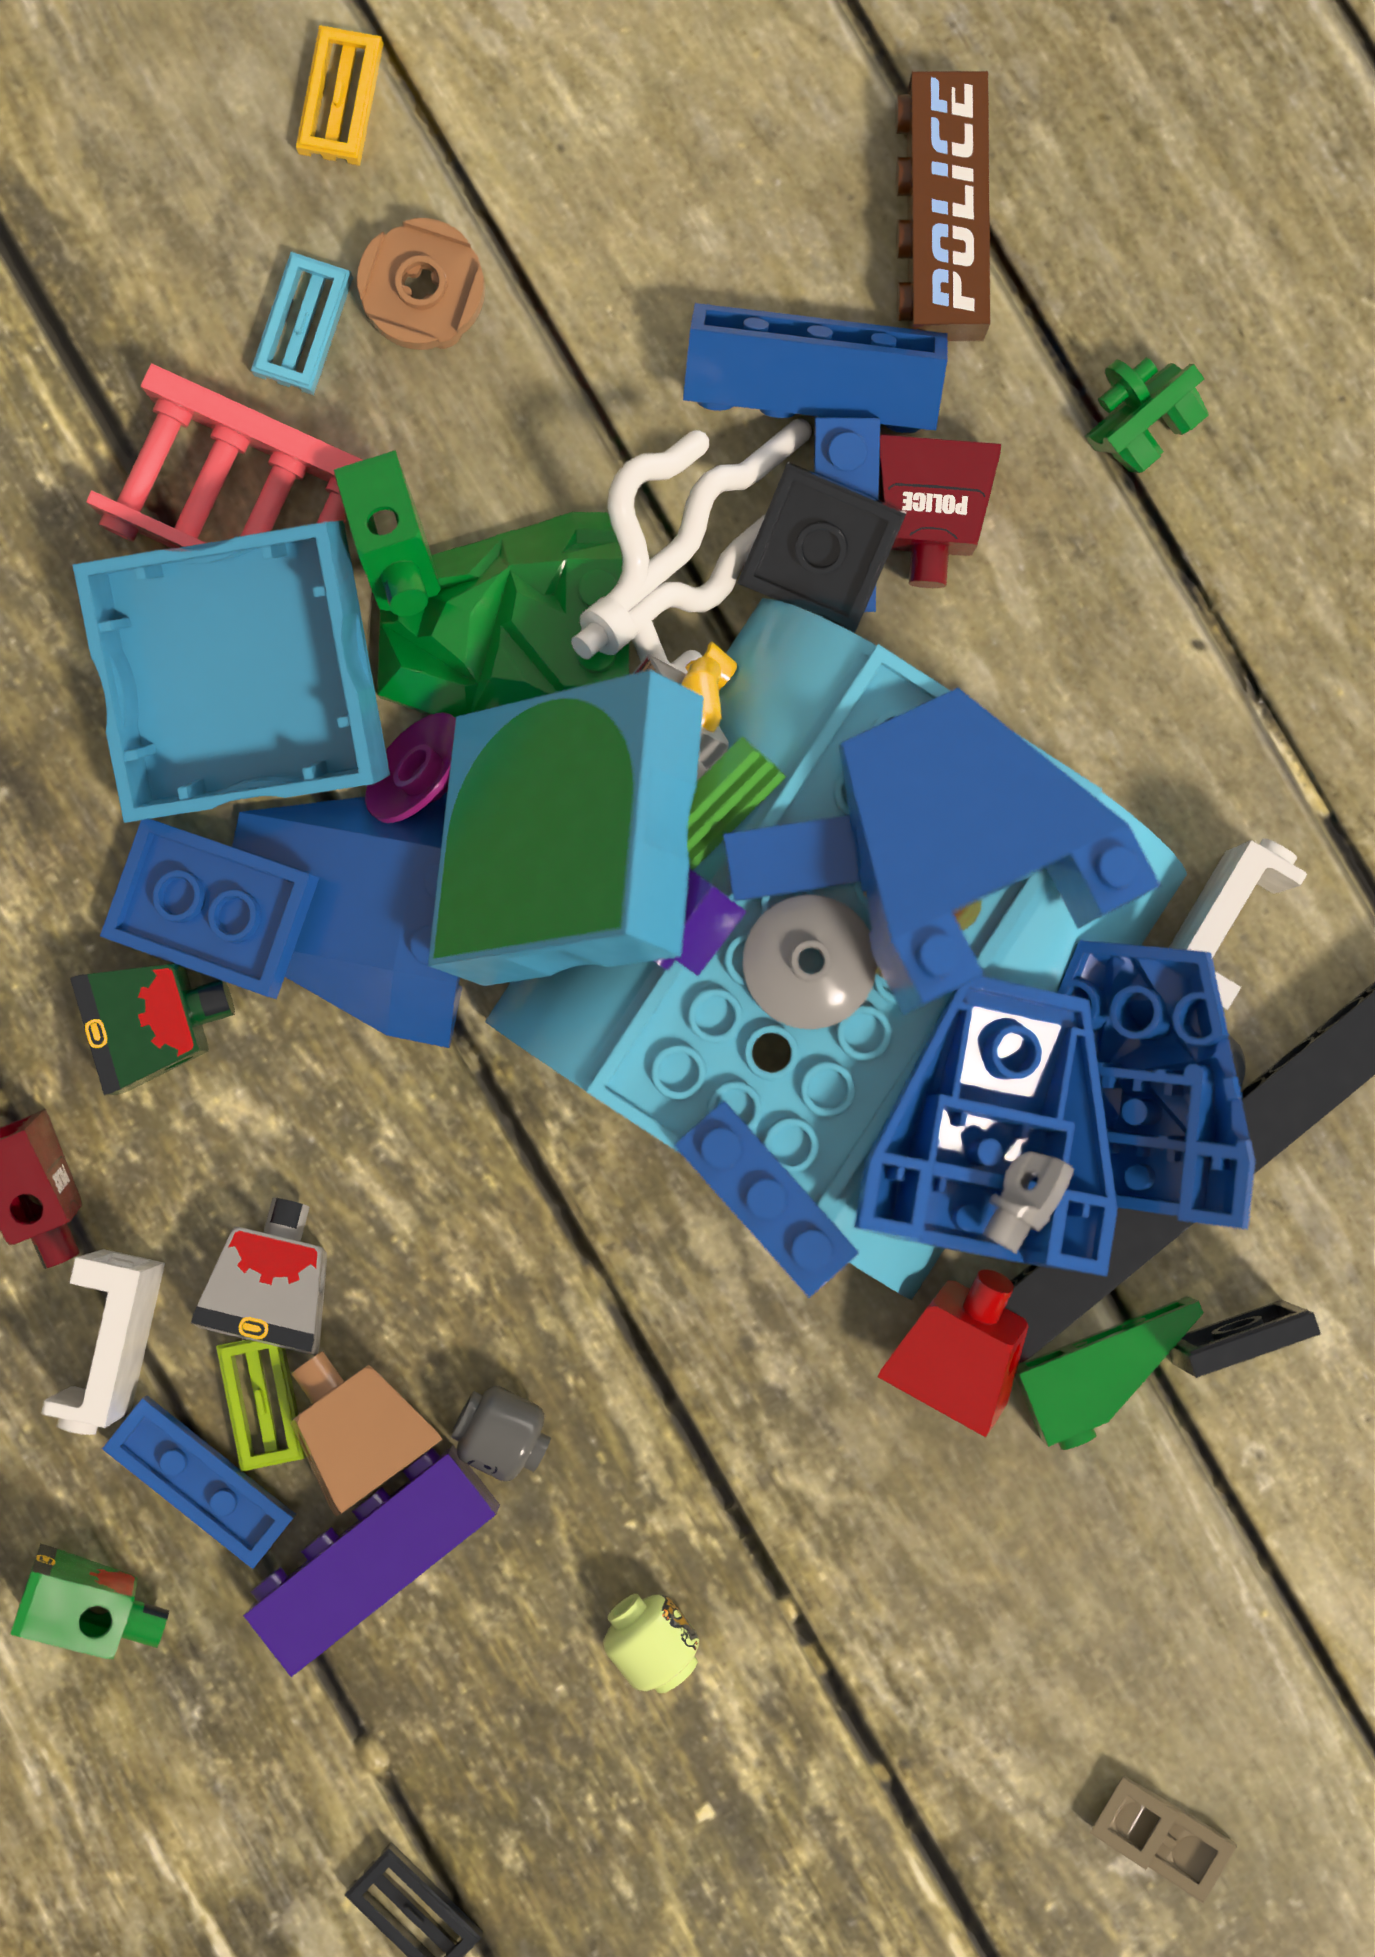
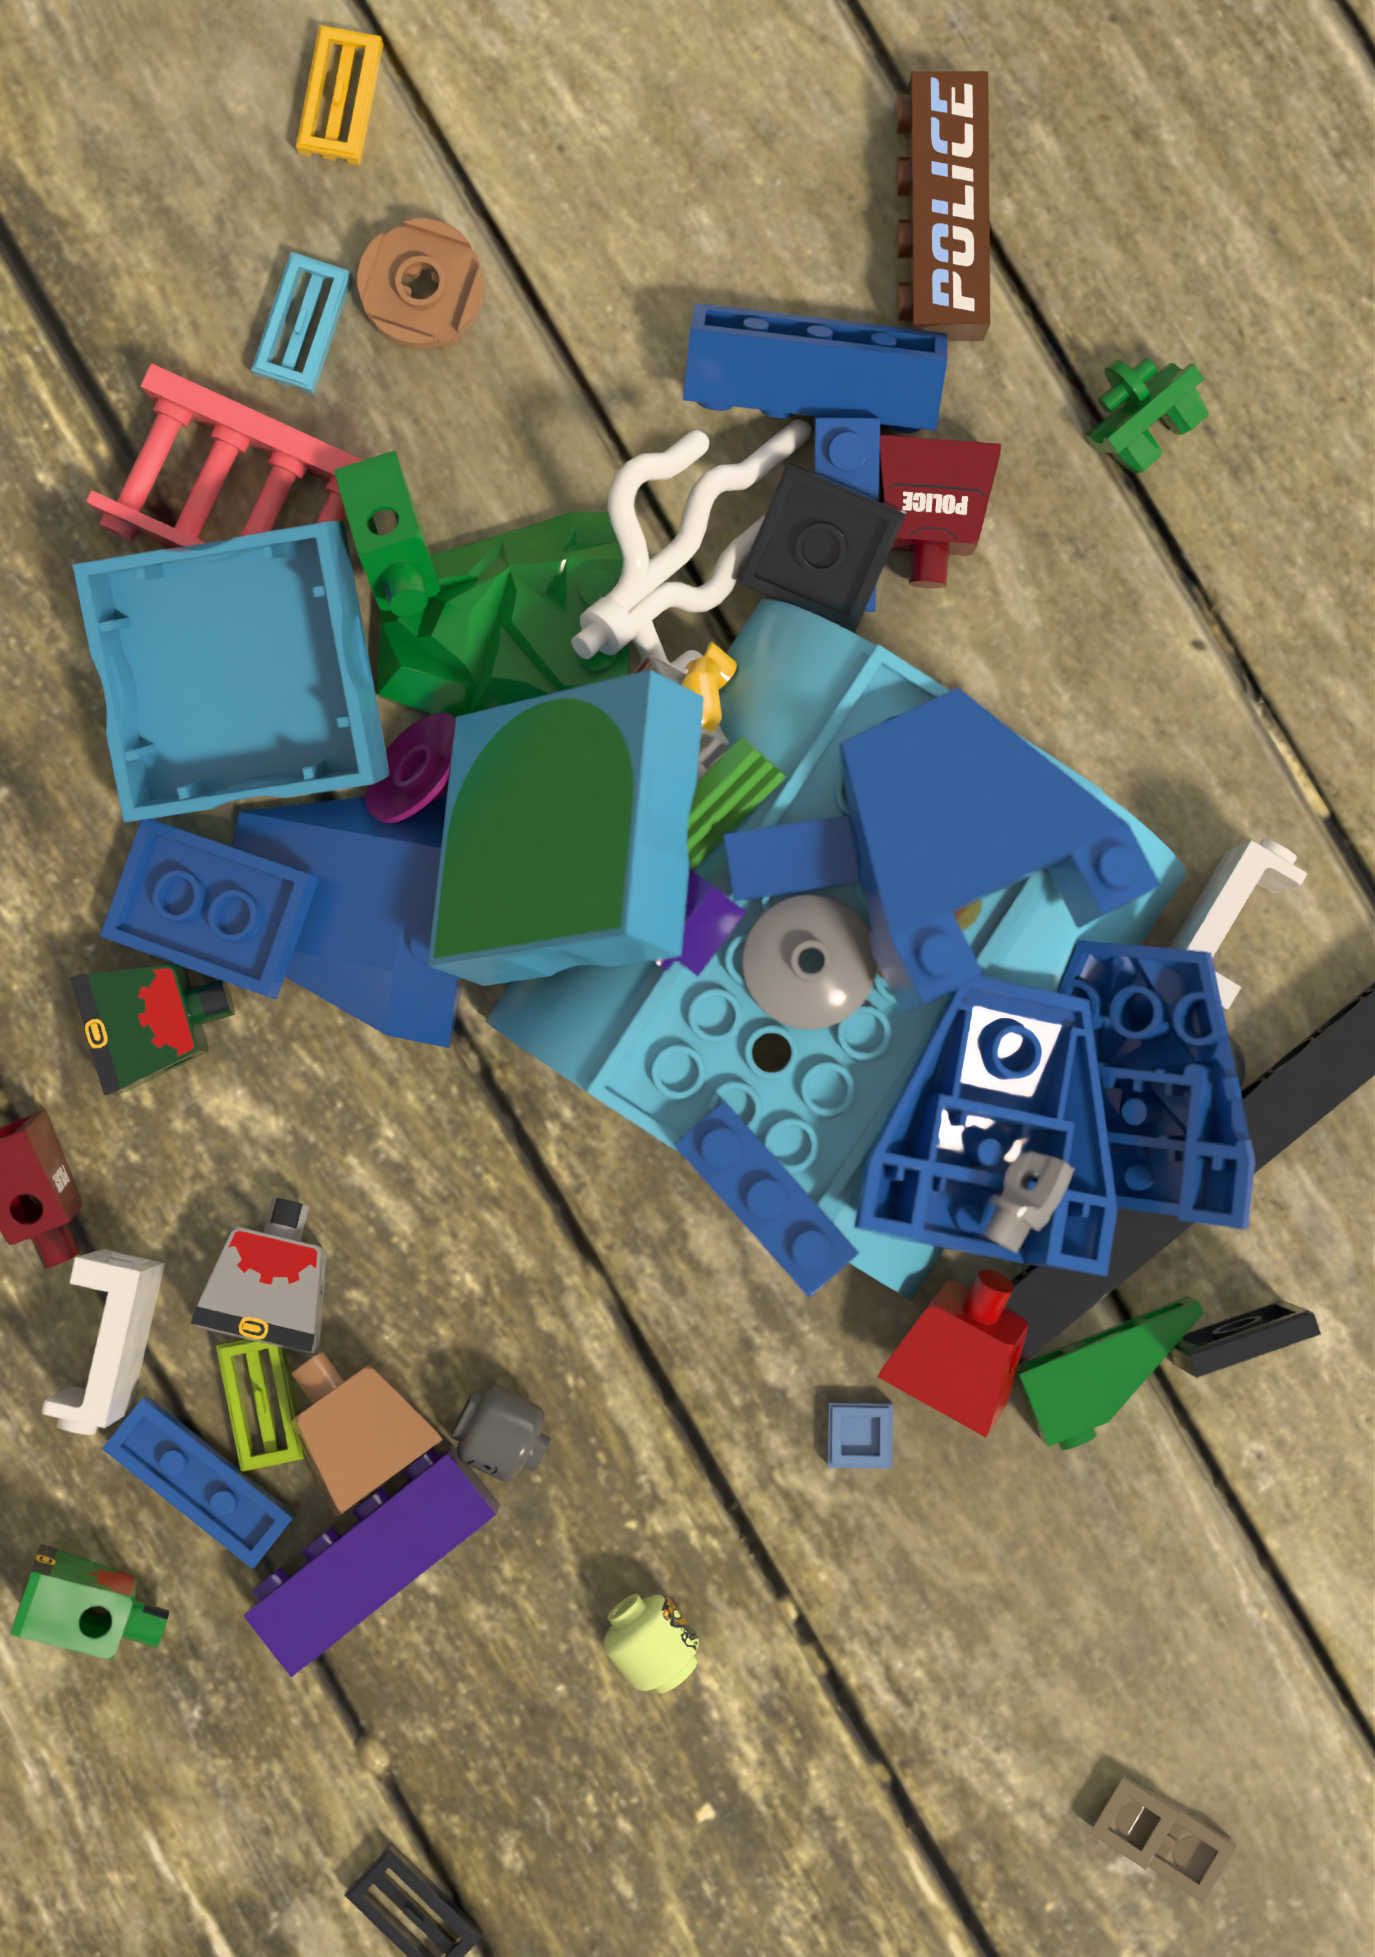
none -> medium blue tile [827,1401,893,1469]

